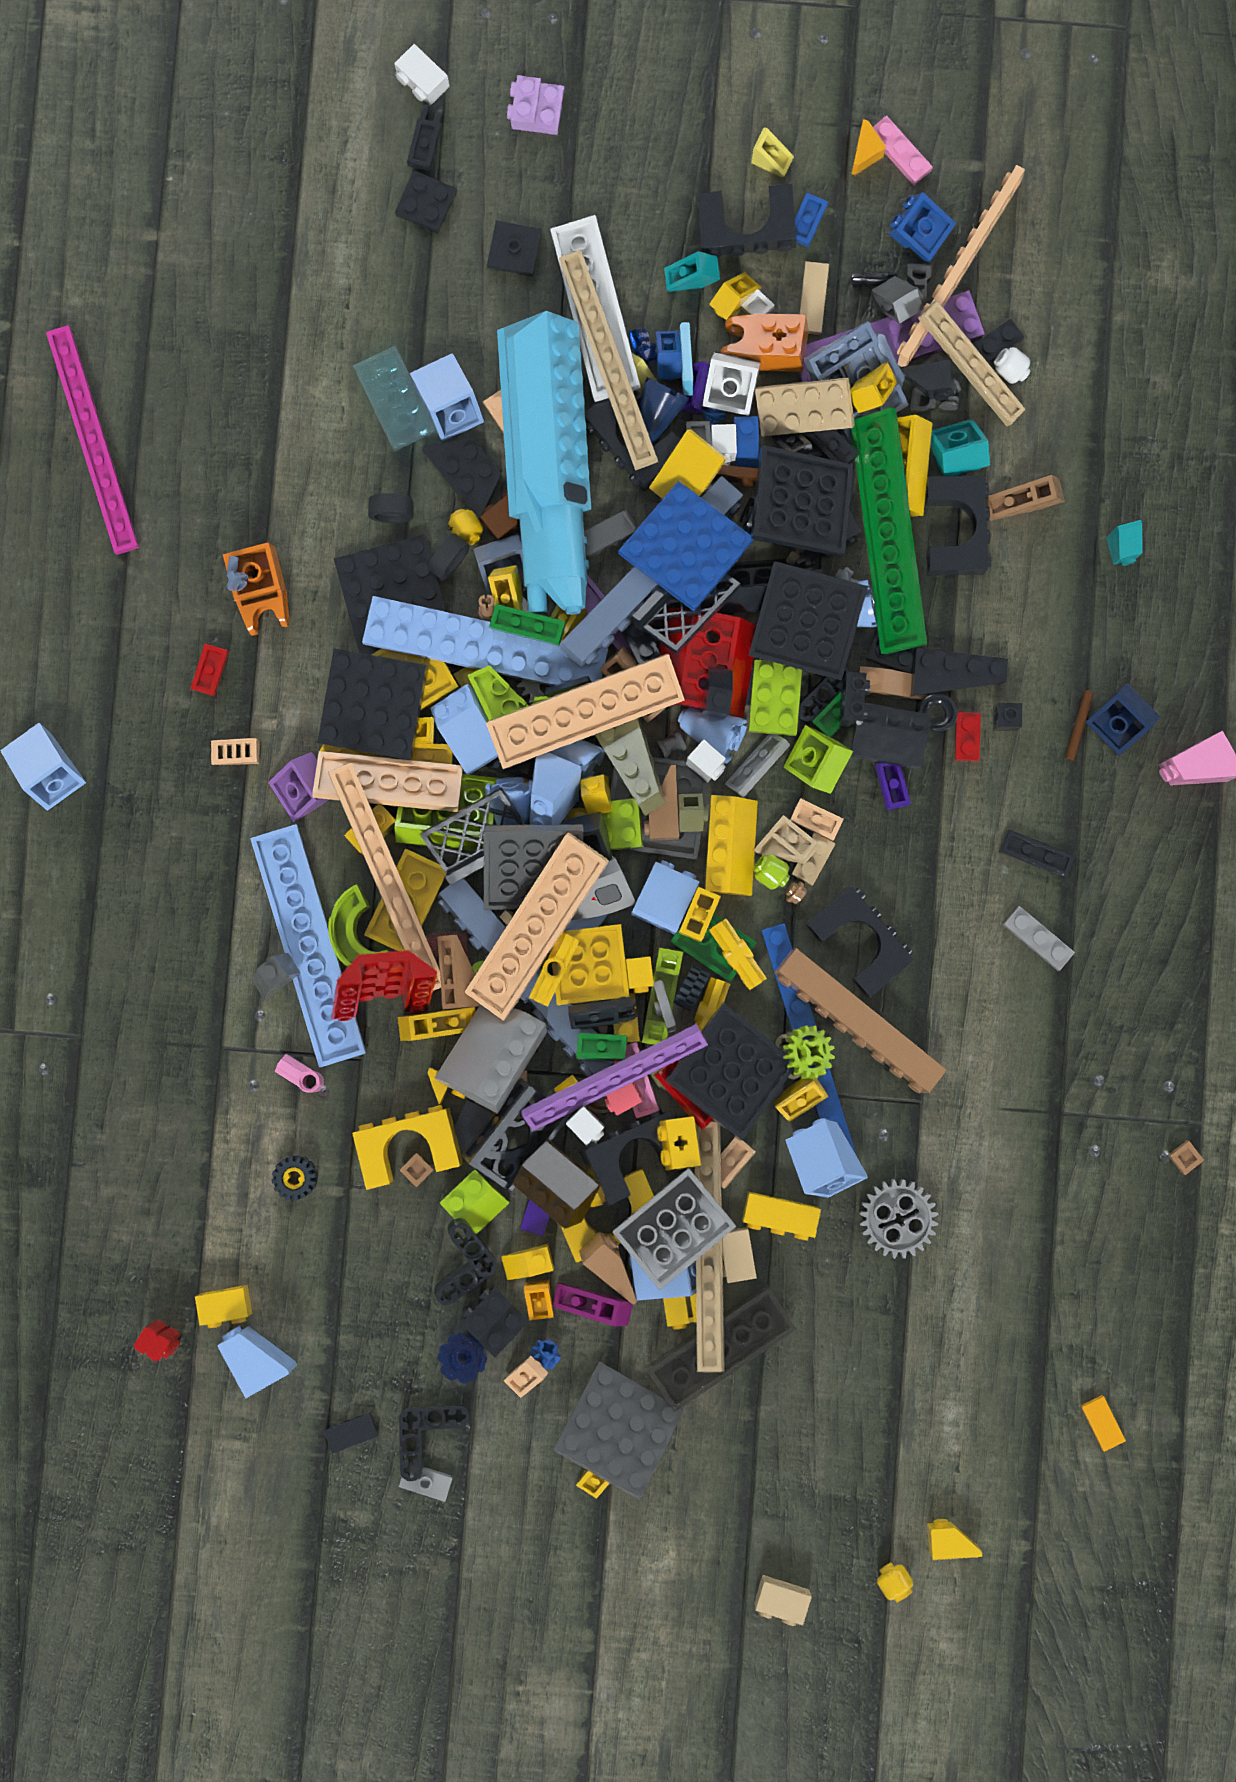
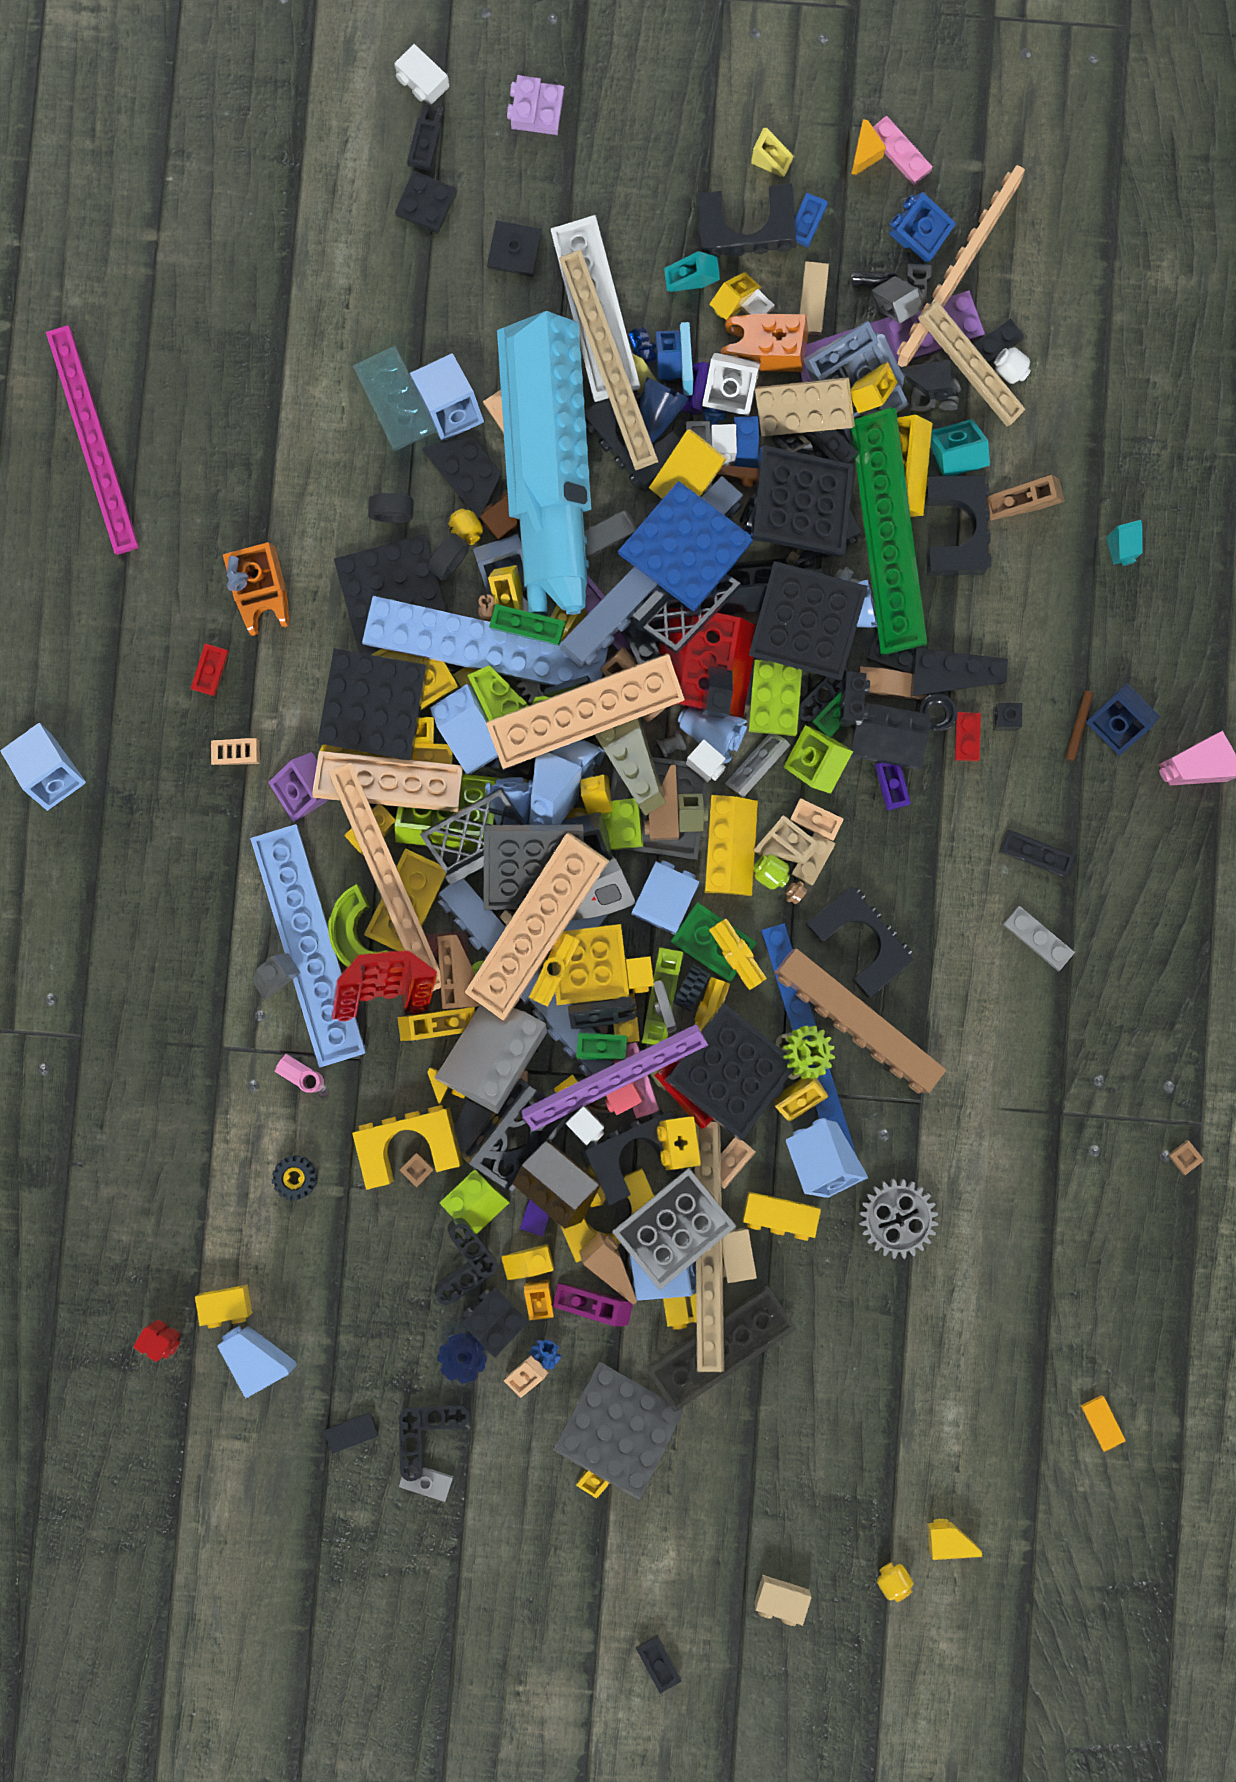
yellow brick [679,887,721,942] -> none
none -> black plate [636,1635,682,1694]

